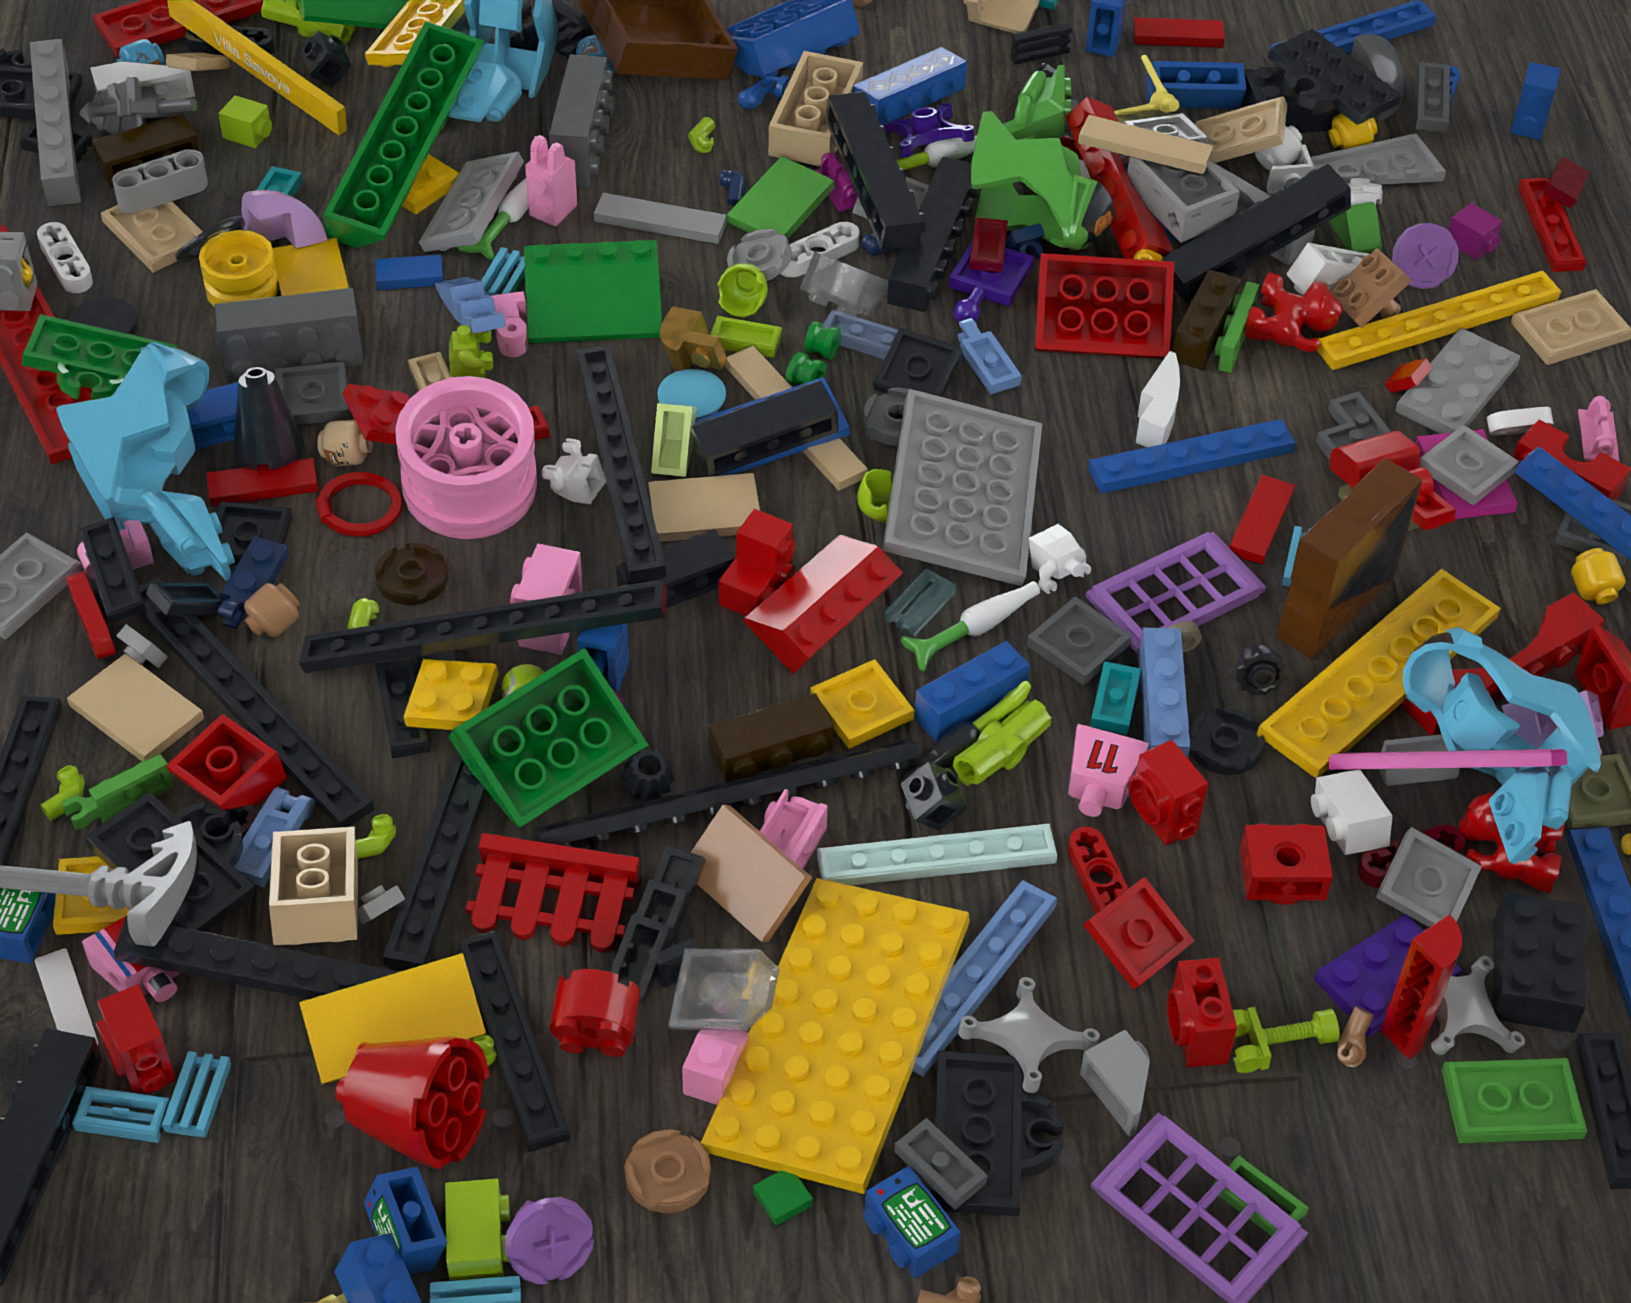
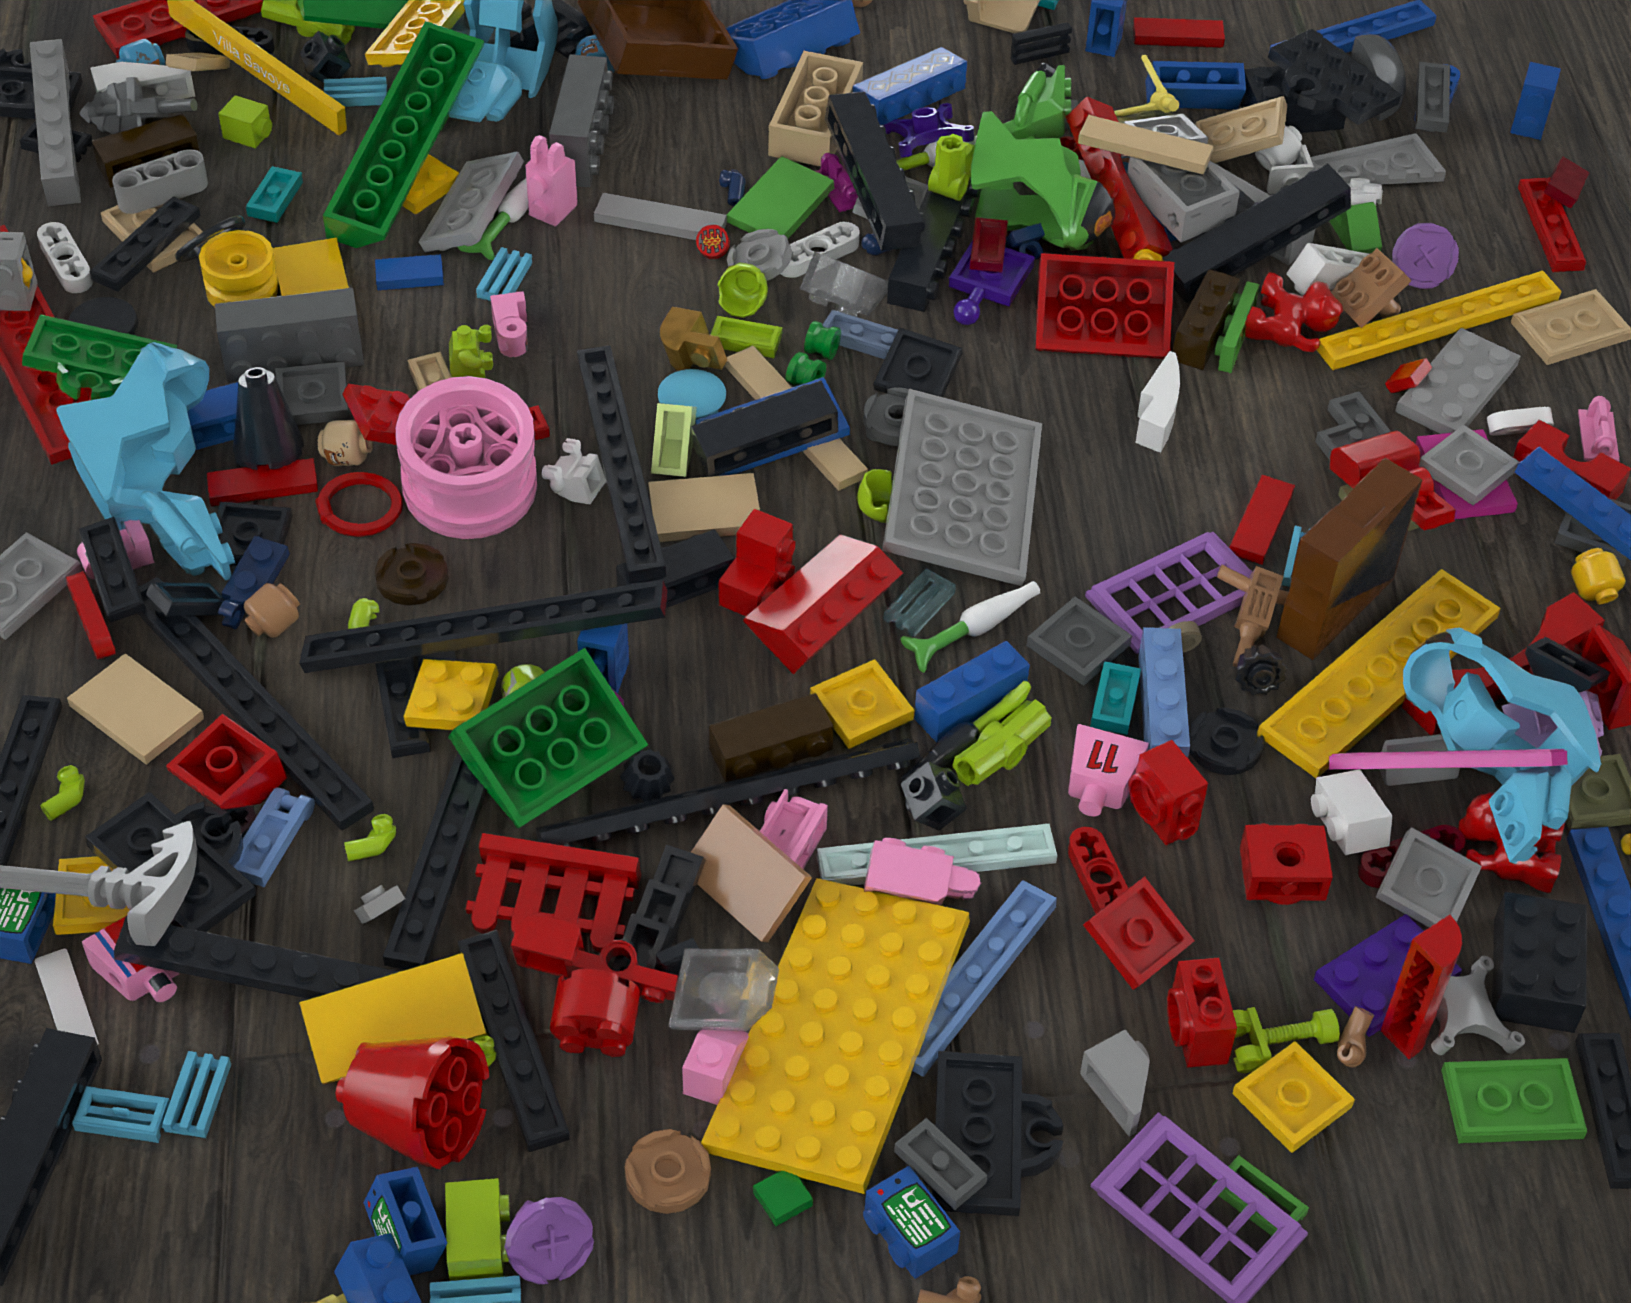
bright green plate [62,754,174,830] -> none
red brick [95,984,176,1094] -> none
light grey plate [117,624,168,669] -> none
lavender brick [242,190,327,249] -> none
tan brick [269,827,358,946] -> none
medium blue slope [435,277,506,333] -> none
bright pink brick [510,543,583,655] -> none
green slope [524,240,662,343] -> none
lime arm [688,117,715,154] -> none
blue piece [738,75,791,111] -> none
medium blue plate [957,318,1022,395] -> none
light grey piece [958,977,1100,1093] -> none
white piece [1028,524,1091,594] -> none
blue plate [1088,419,1296,493] -> none
yellow head [1328,113,1377,150] -> none
magenta brick [1448,203,1503,260] -> none
none -> black tile [89,197,201,292]
none -> medium azure tile [324,77,387,107]
none -> red plate [511,914,679,1003]
none -> red tile [696,225,730,259]
none -> bright pink hinge [864,838,981,906]
none -> lime piece [928,134,975,201]
none -> medium nougat piece [1217,564,1289,667]
none -> yellow plate [1232,1041,1355,1153]
none -> black slope [1525,637,1610,692]

